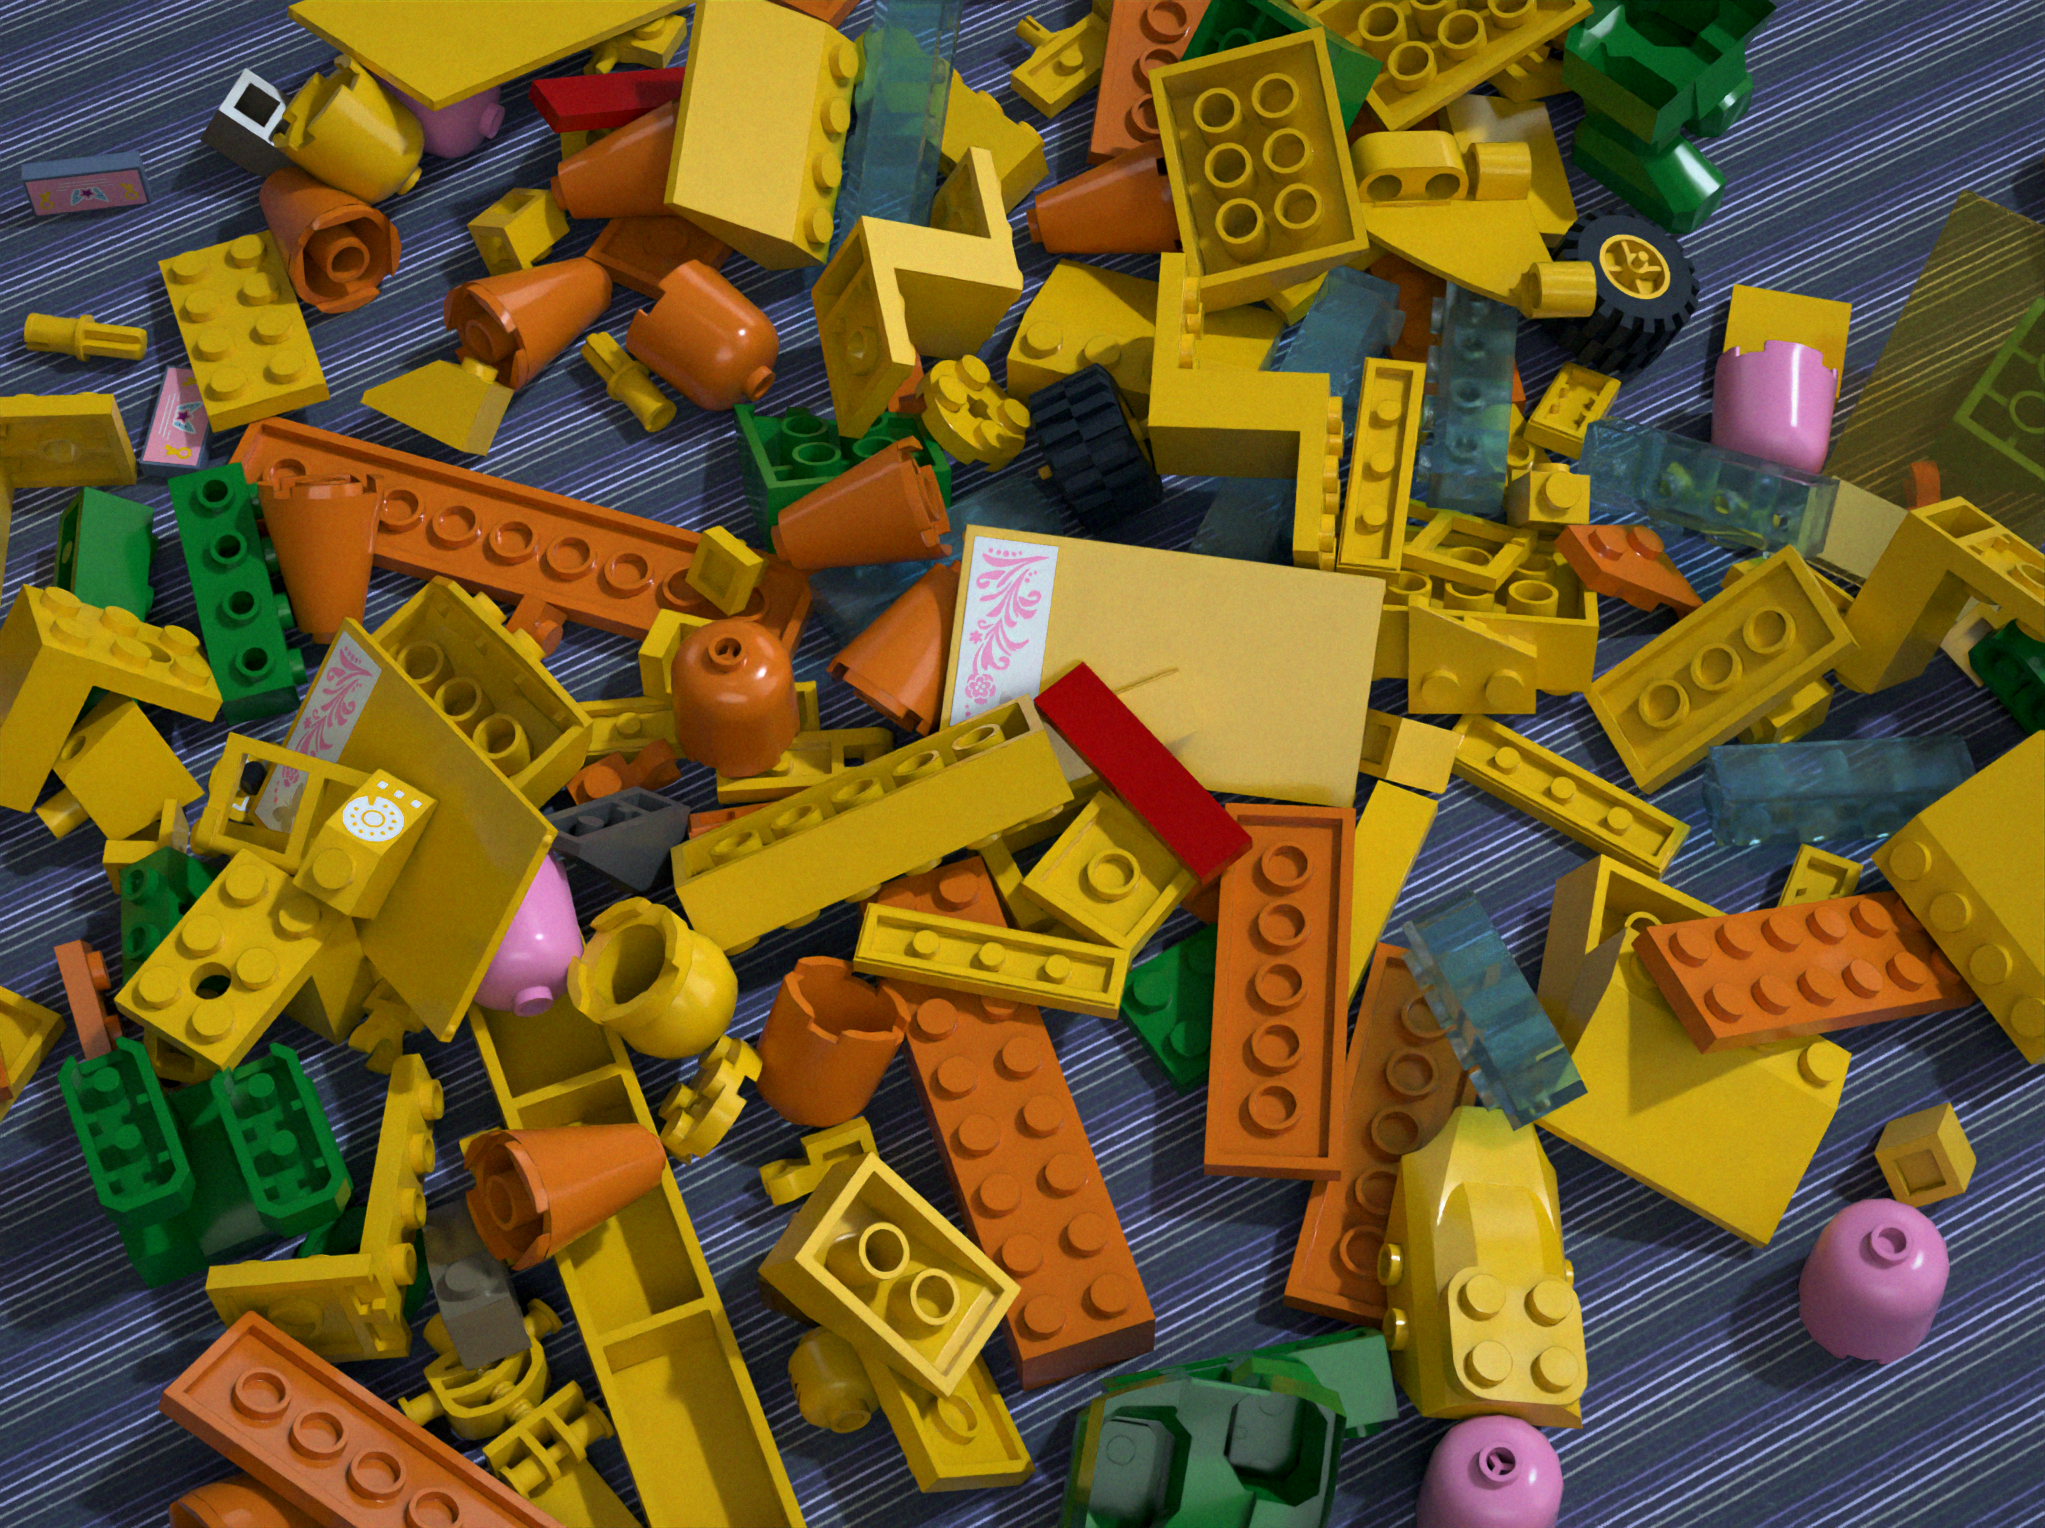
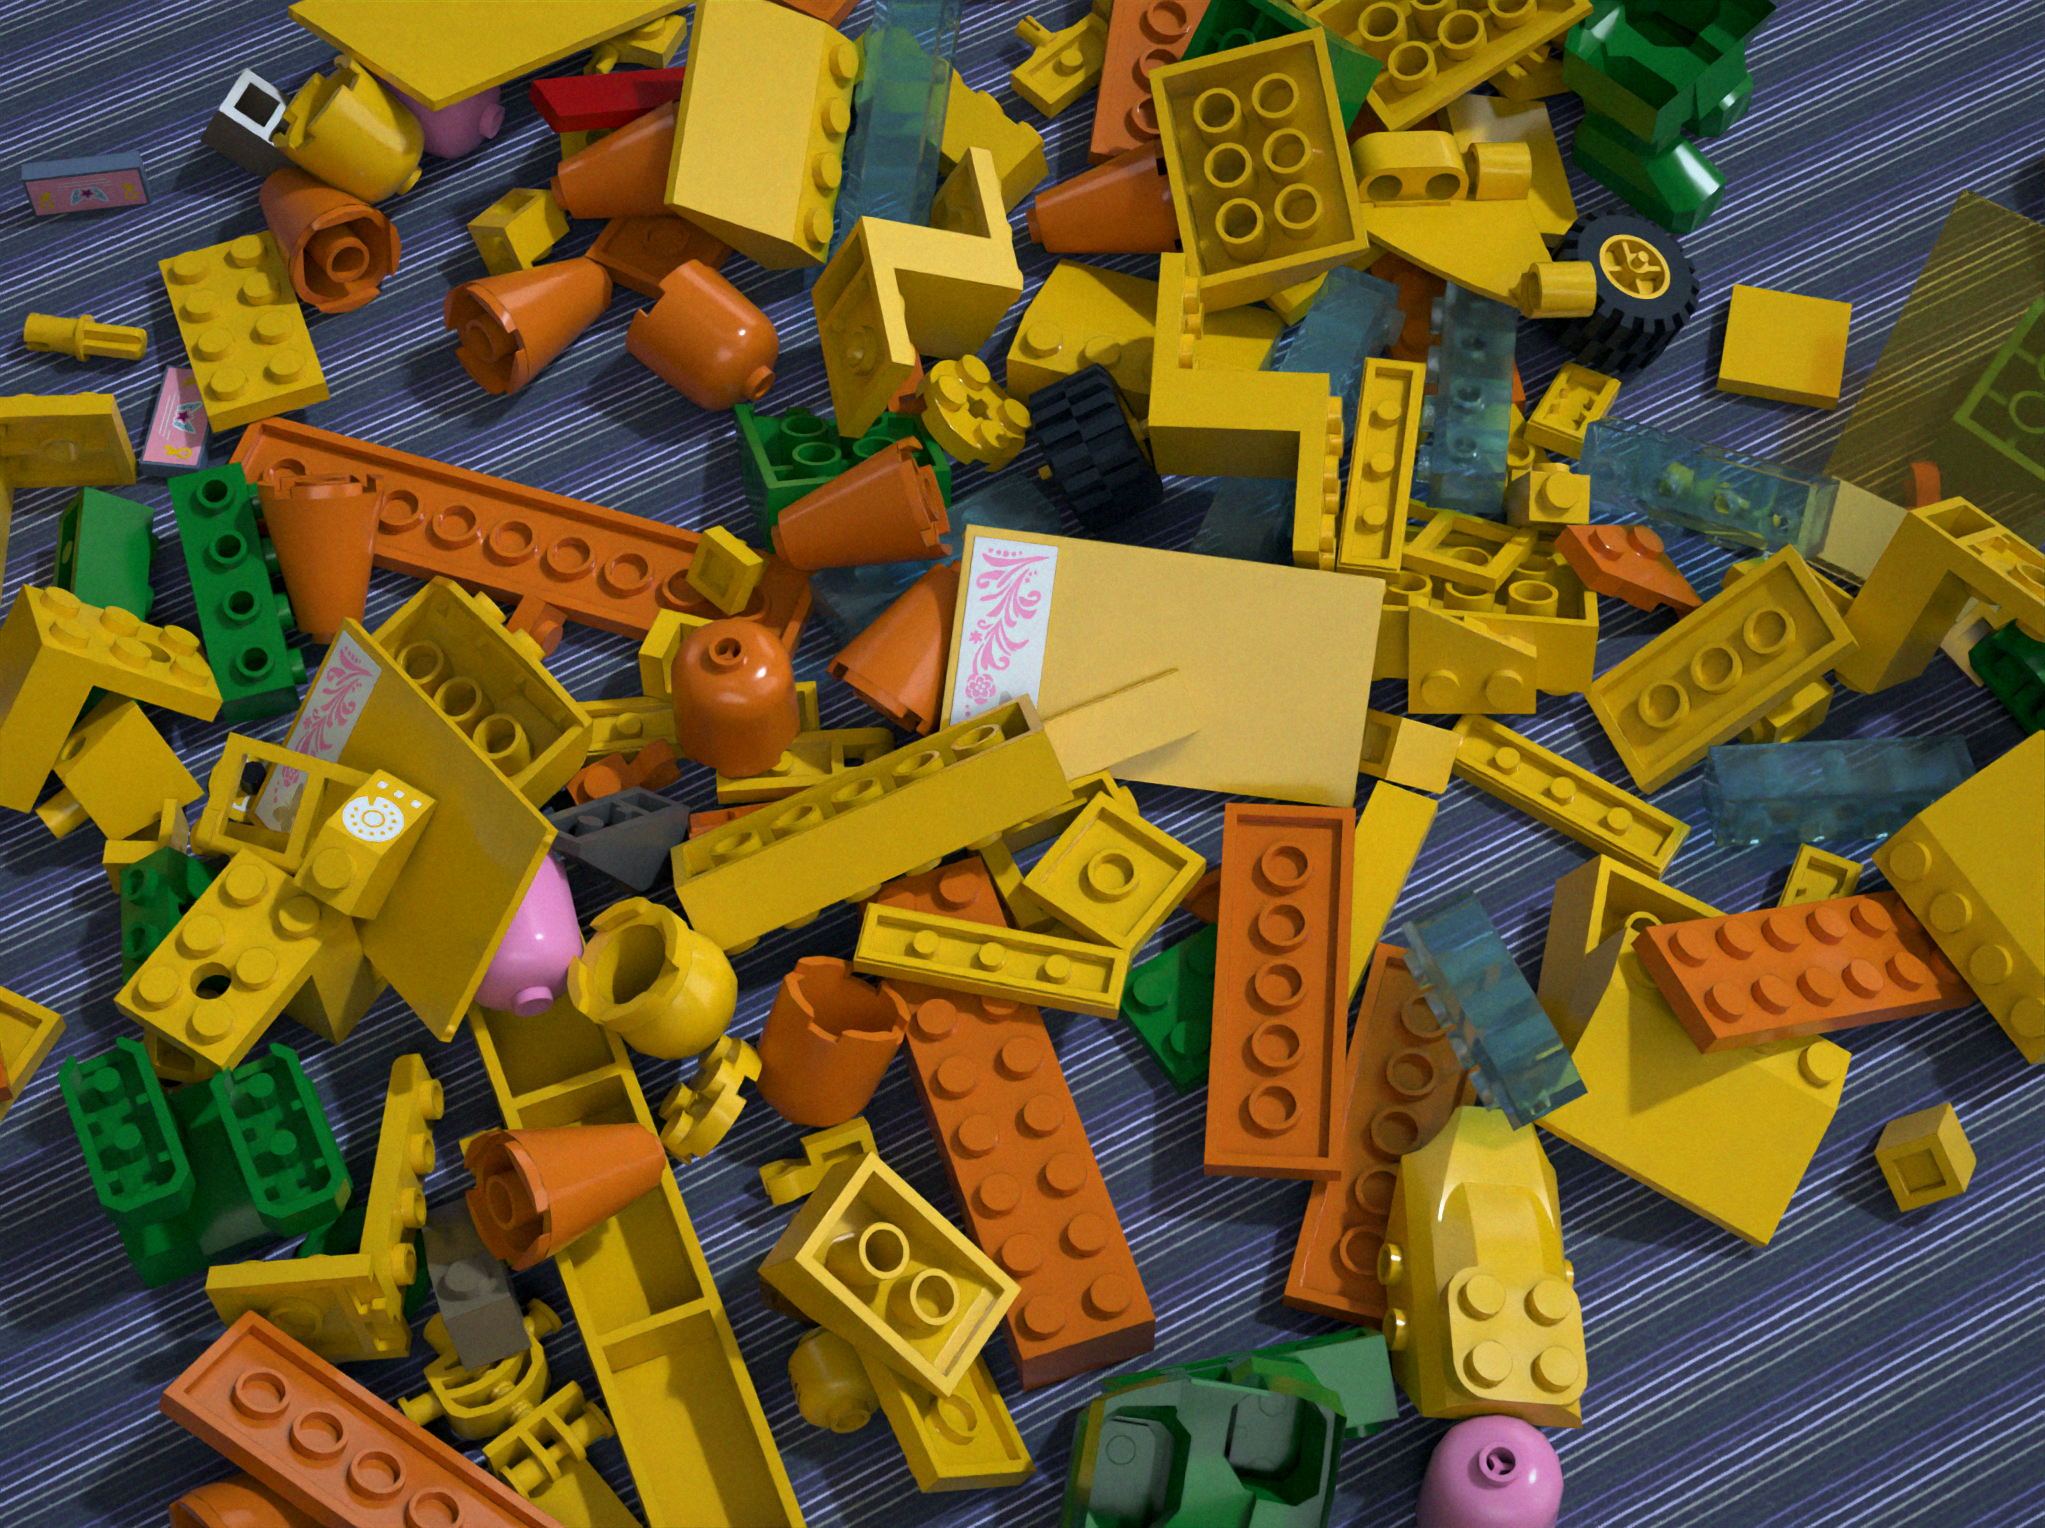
orange wing [54,939,127,1061] -> none
yellow plate [348,976,425,1075] -> none
yellow slope [360,356,514,456] -> none
yellow axle [580,331,677,432] -> none
red tile [1033,662,1253,888] -> none
bright pink cylinder [1710,340,1838,498] -> none
bright pink cylinder [1798,1198,1950,1364] -> none

